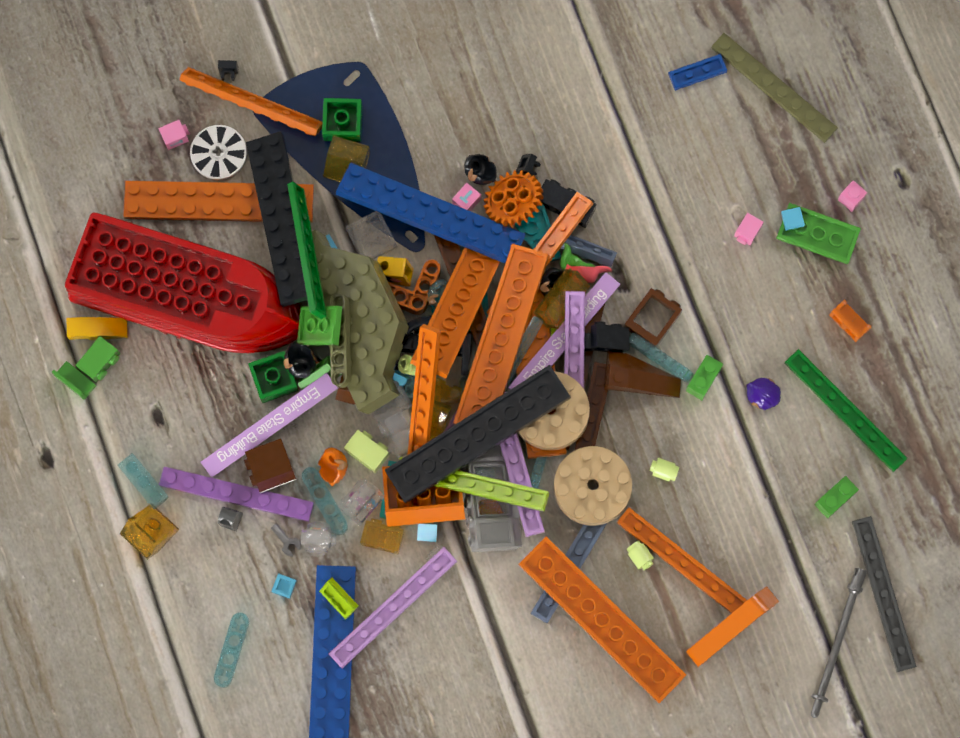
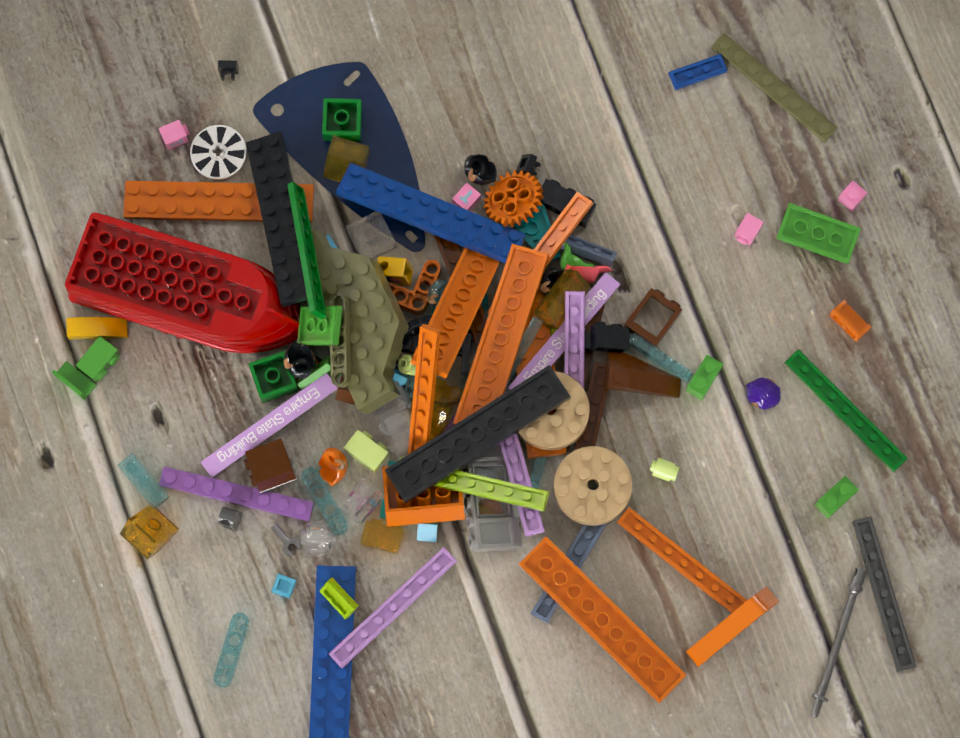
orange plate [180,67,323,136] -> none
yellowish green brick [626,541,654,571] -> none
medium azure tile [781,207,805,230] -> none

